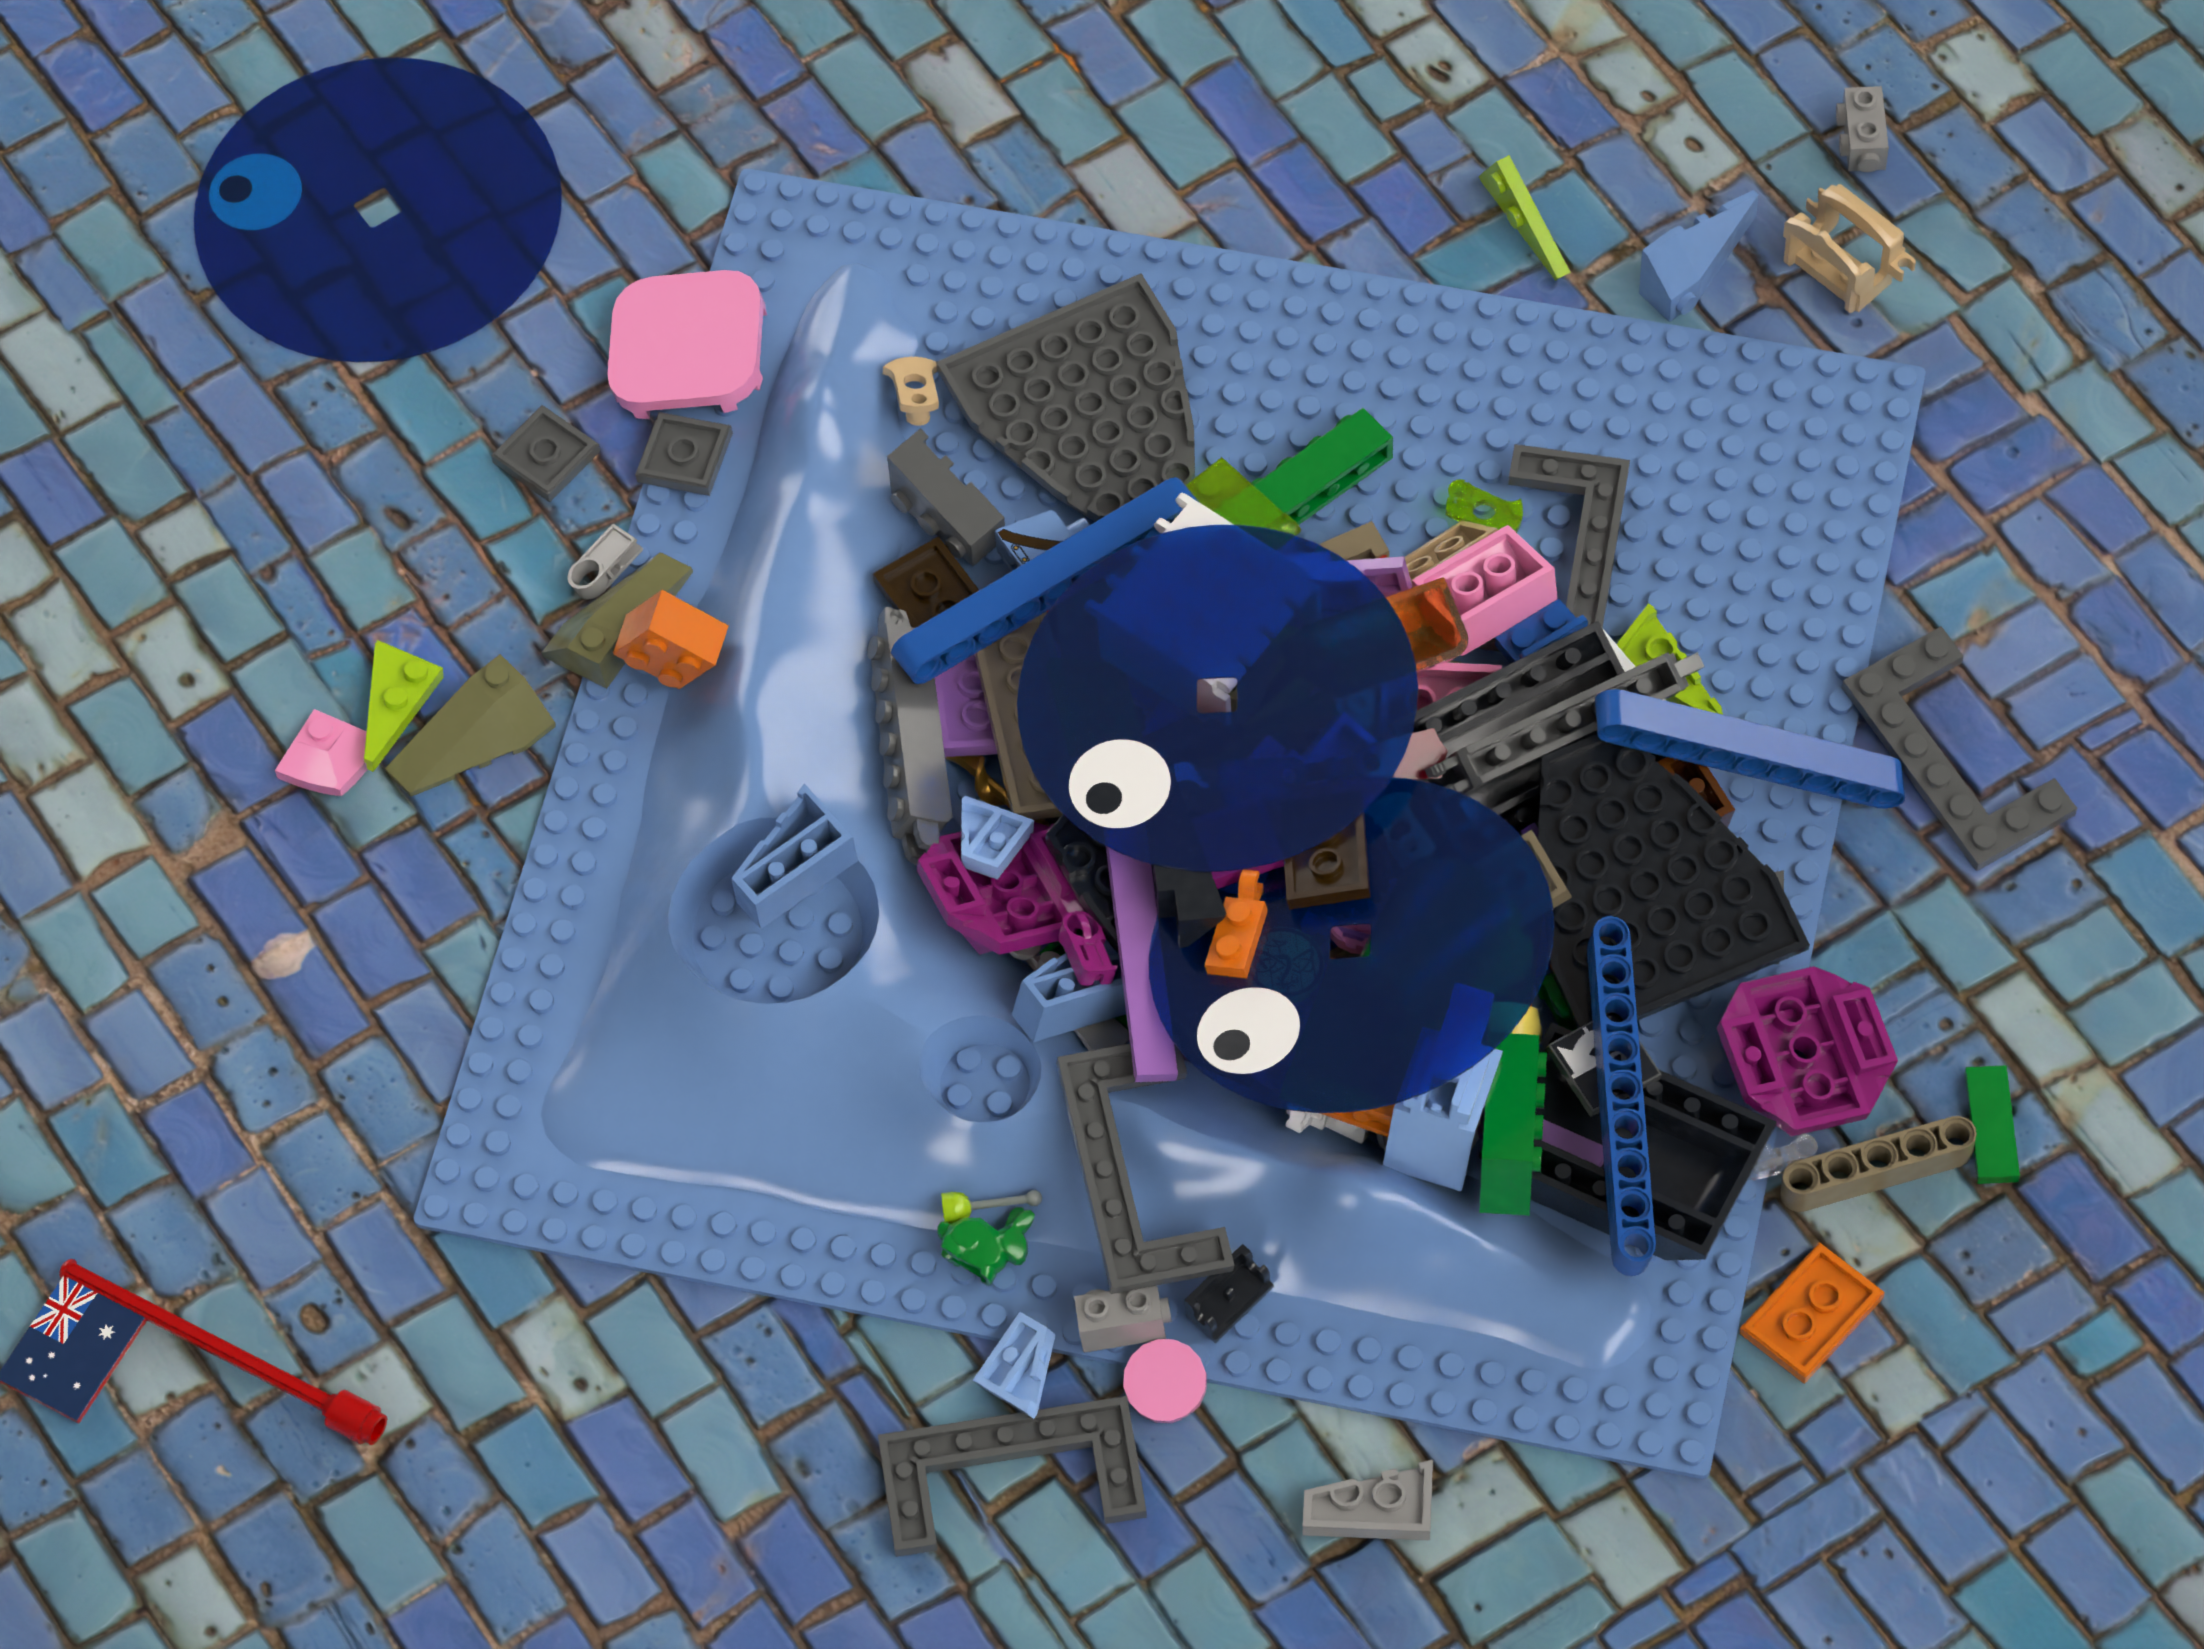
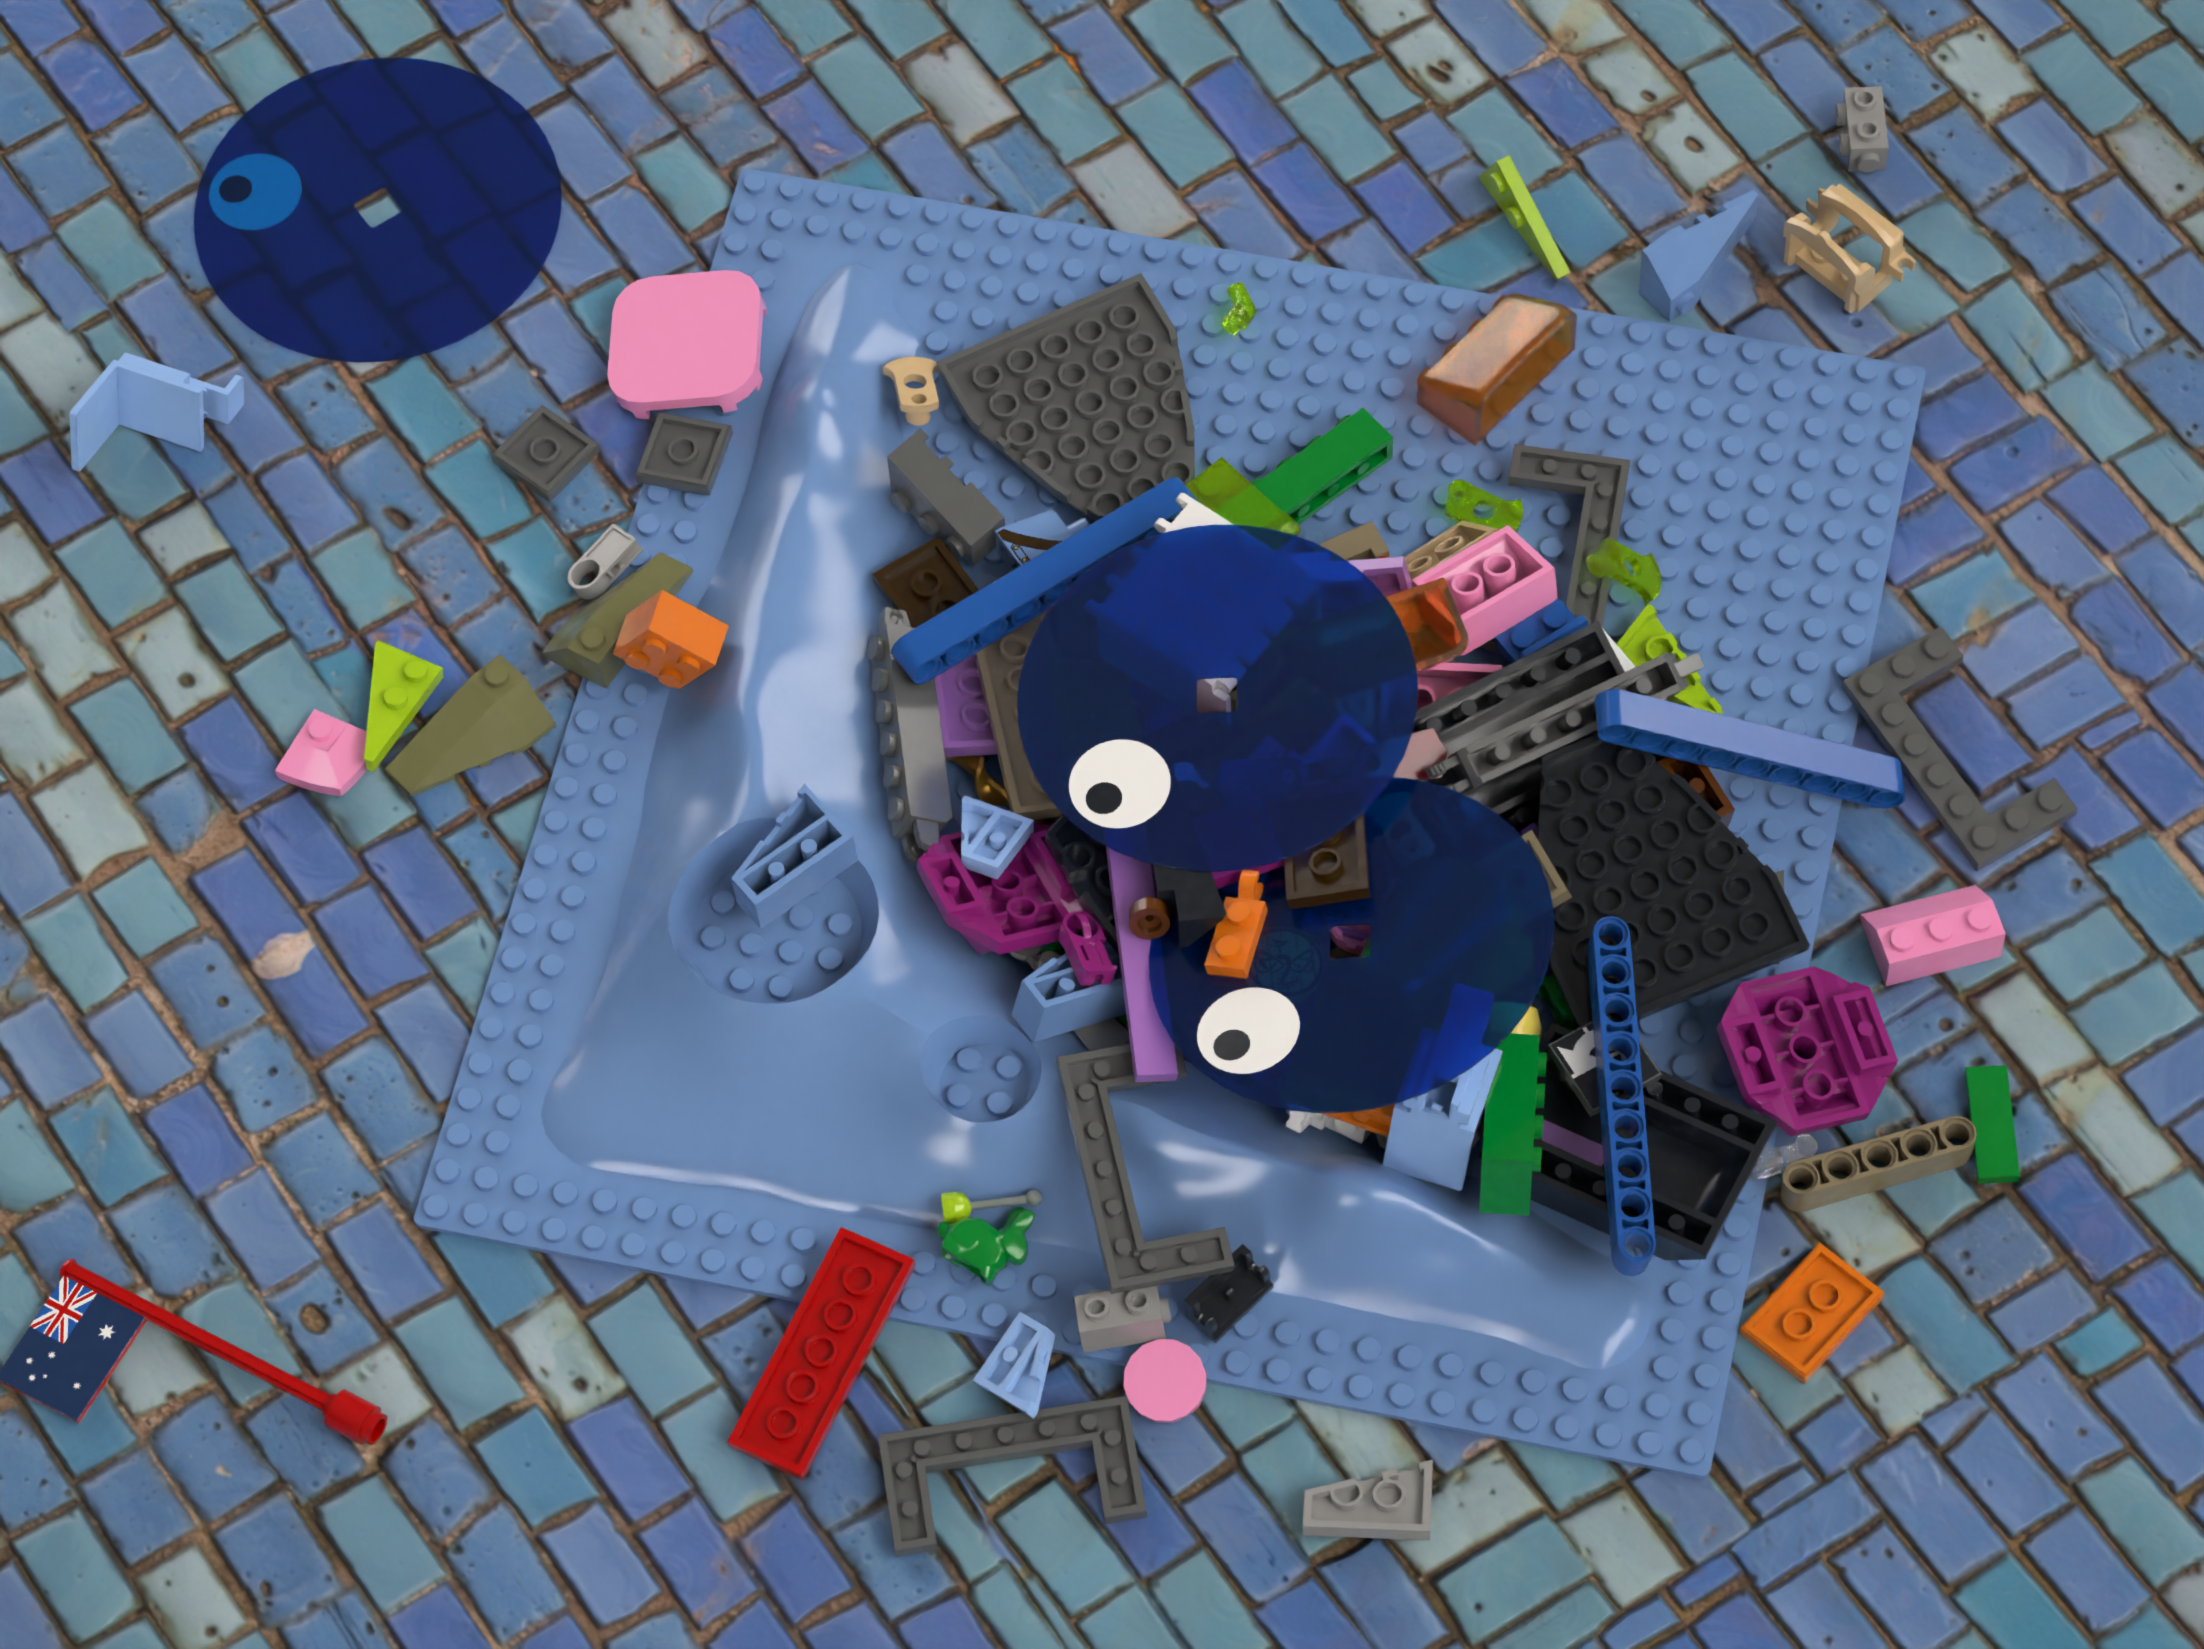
none -> light blue piece [69,352,244,472]
none -> red plate [727,1227,916,1481]
none -> reddish brown tile [1129,896,1170,939]
none -> clear neon green arm [1222,282,1256,334]
none -> clear orange windscreen [1416,293,1577,446]
none -> clear neon green piece [1586,537,1662,604]
none -> bright pink slope [1860,885,2006,986]

